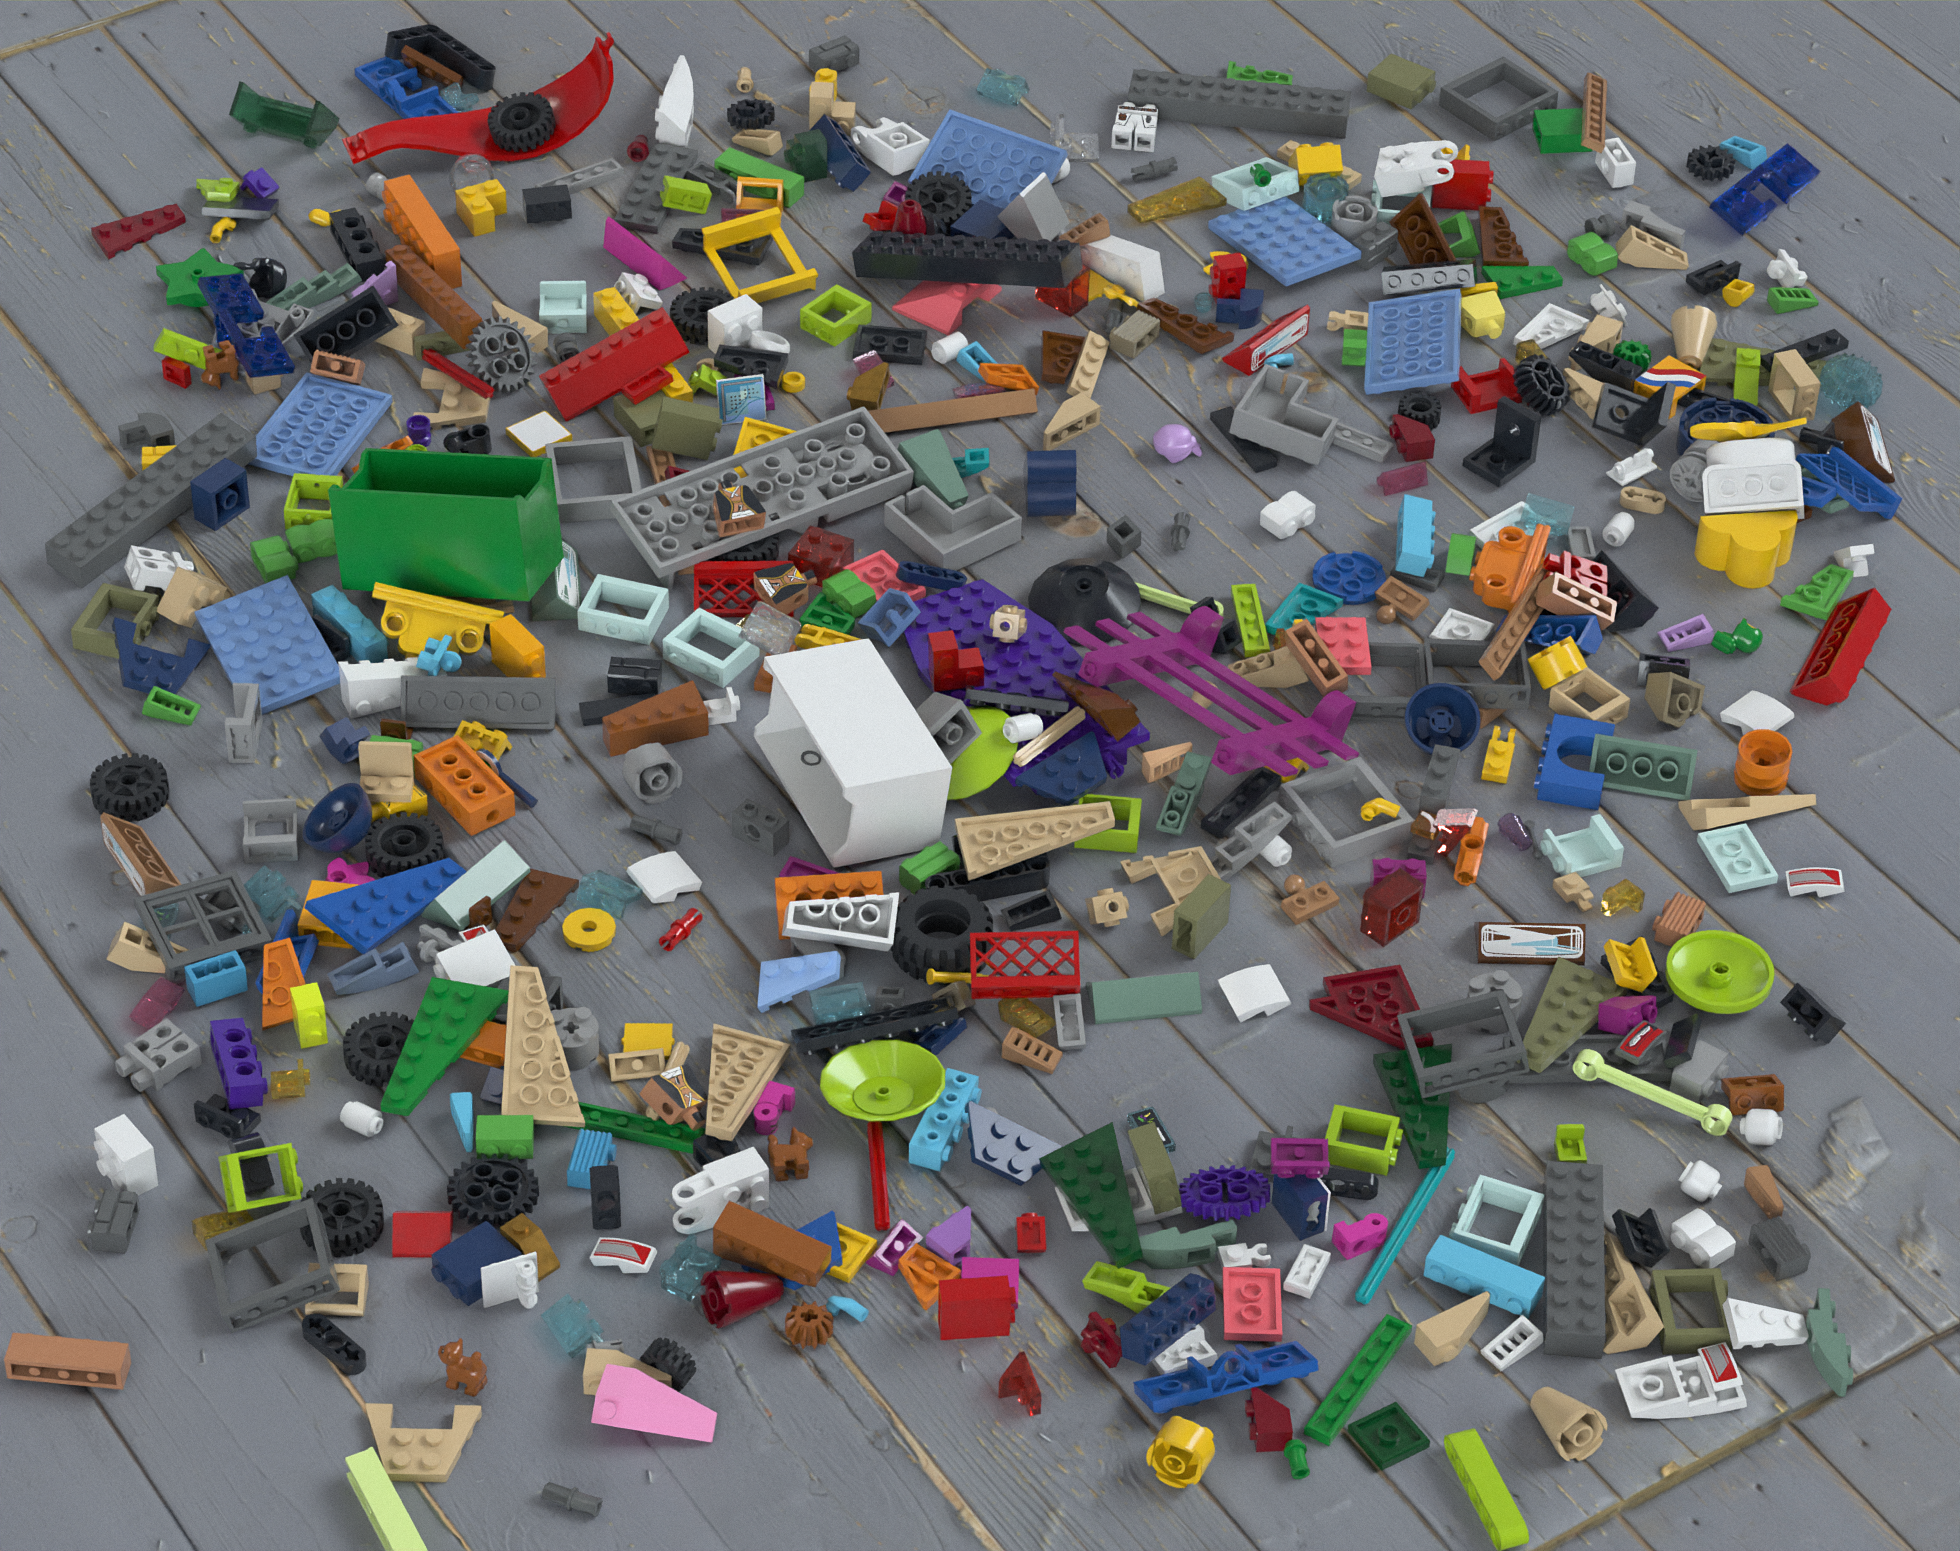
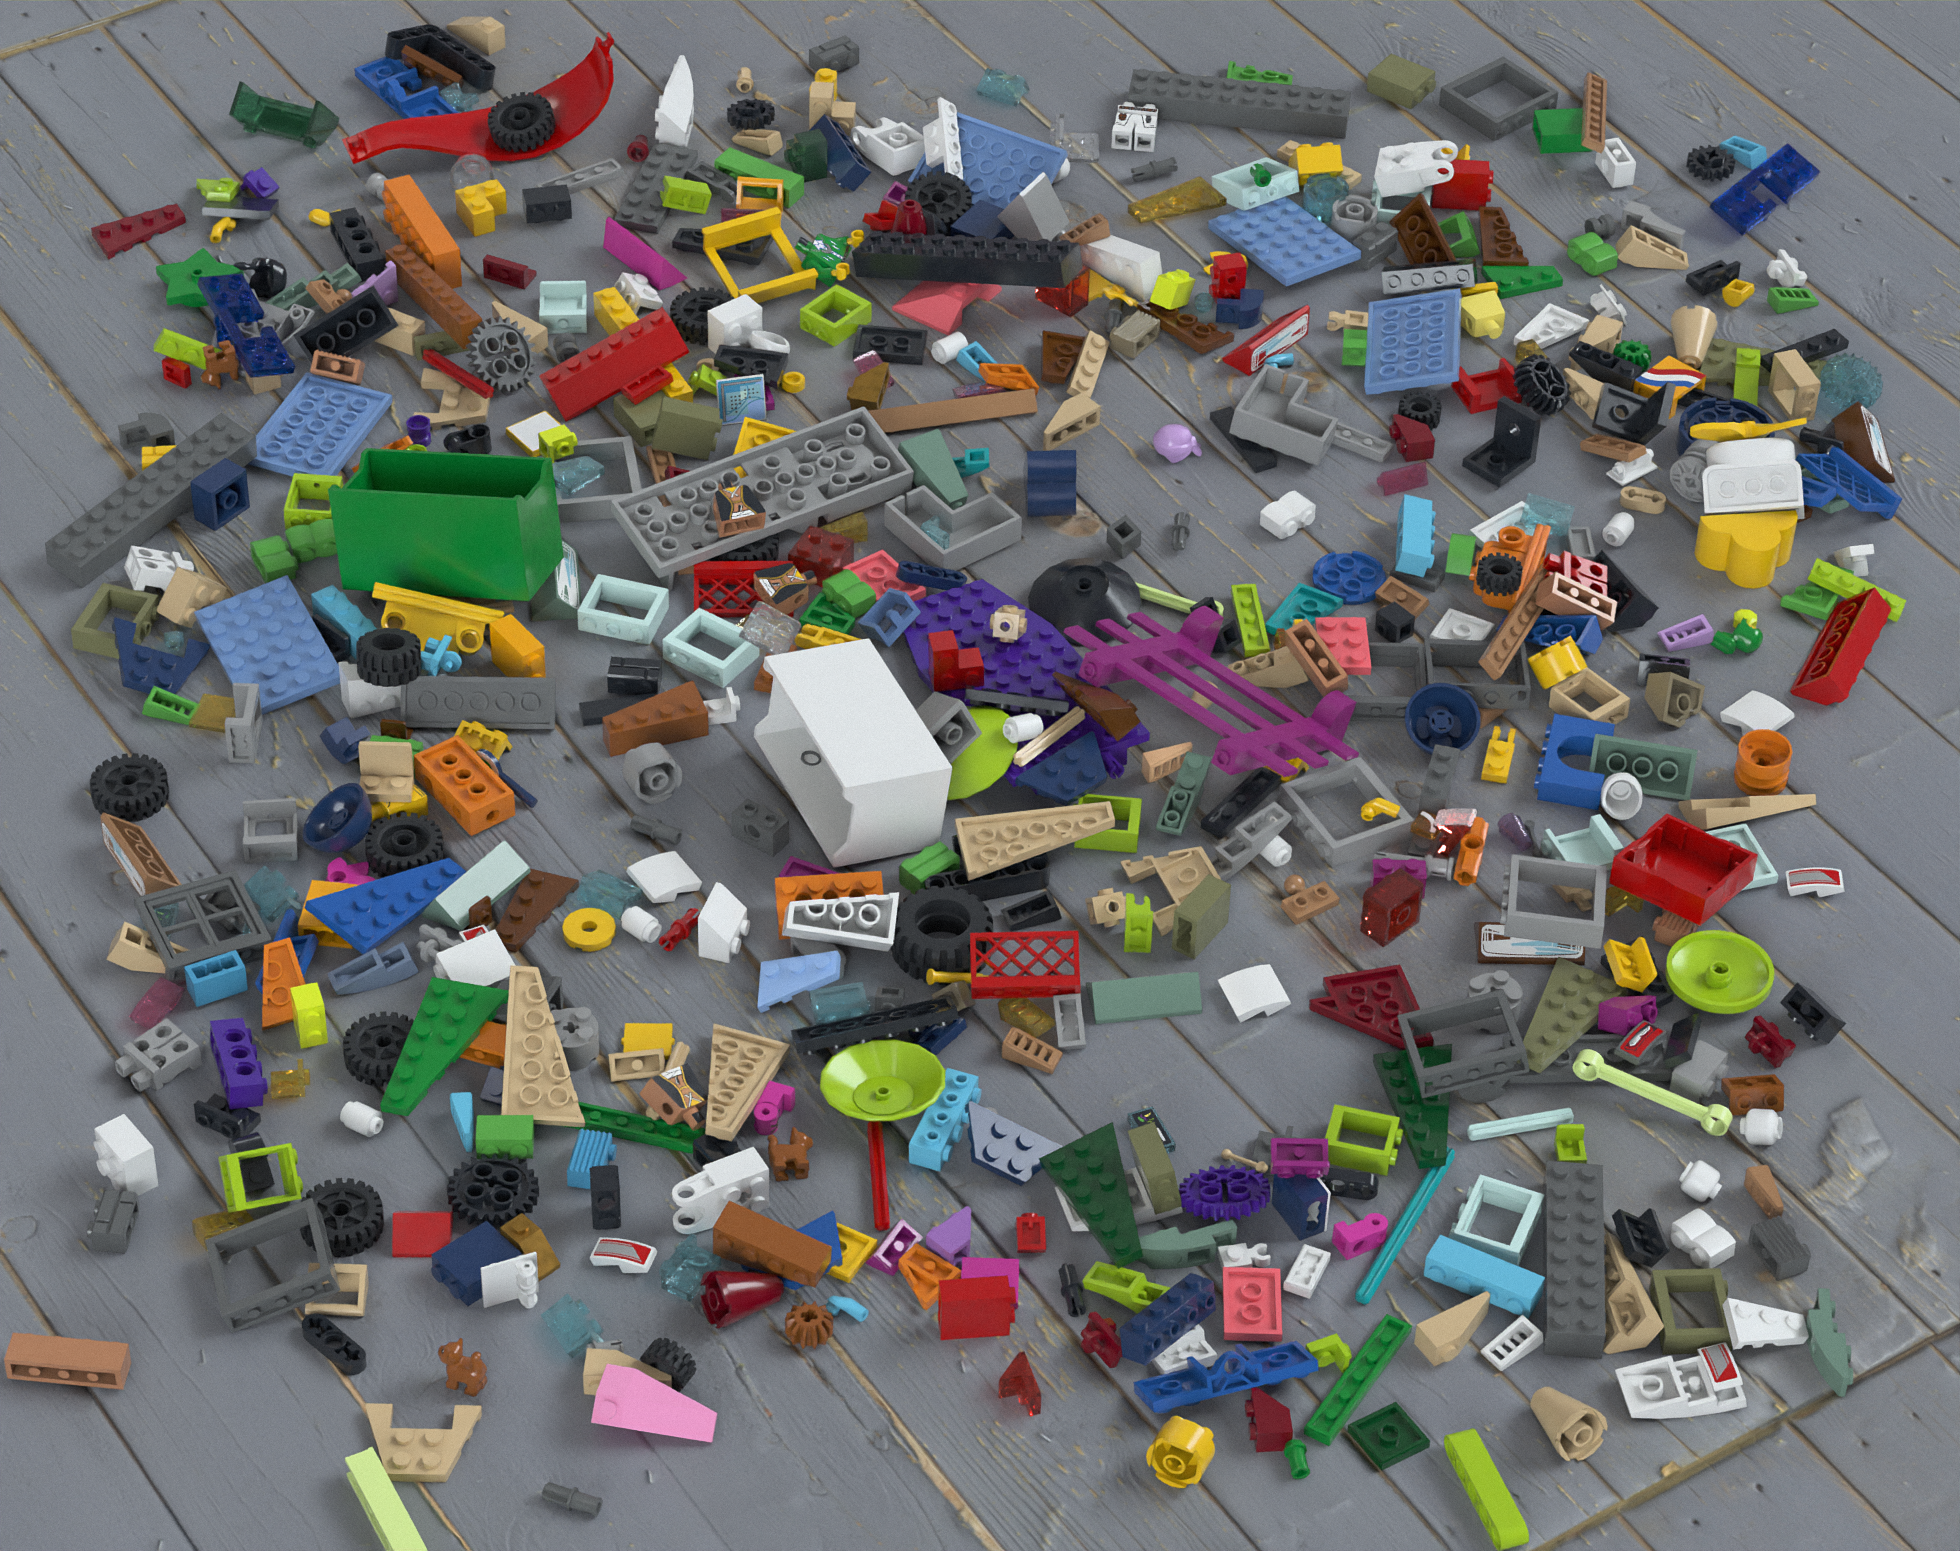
none -> clear light blue hinge [164,631,185,651]
none -> clear yellow piece [189,693,236,733]
none -> medium nougat plate [305,279,352,314]
none -> black tyre [356,628,421,687]
none -> tan slope [447,16,505,55]
none -> dark red panel [483,254,537,290]
none -> neon yellow brick [538,424,578,464]
none -> clear light blue wing [552,456,605,496]
none -> white brick [621,906,662,943]
none -> white slope [698,882,750,963]
none -> green torso [794,230,864,288]
none -> clear yellow slope [819,512,868,550]
none -> clear light blue bracket [920,515,950,550]
none -> white bracket [923,97,963,181]
none -> black axle [1058,1263,1086,1317]
none -> lime hinge [1124,893,1153,953]
none -> neon yellow brick [1150,269,1196,310]
none -> tan hinge [1221,1149,1268,1174]
none -> lime bracket [1305,1333,1352,1373]
none -> light grey pin [1374,851,1454,881]
none -> black brick [1375,601,1415,643]
none -> light aqua axle [1467,1108,1574,1141]
none -> black tyre [1476,552,1523,596]
none -> light grey window [1500,854,1607,949]
none -> medium nougat tile [1580,433,1647,463]
none -> white hat [1601,772,1643,820]
none -> red tile [1609,814,1758,926]
none -> neon yellow tile [1733,609,1757,628]
none -> dark red hips [1744,1015,1796,1068]
none -> lime plate [1807,558,1907,622]

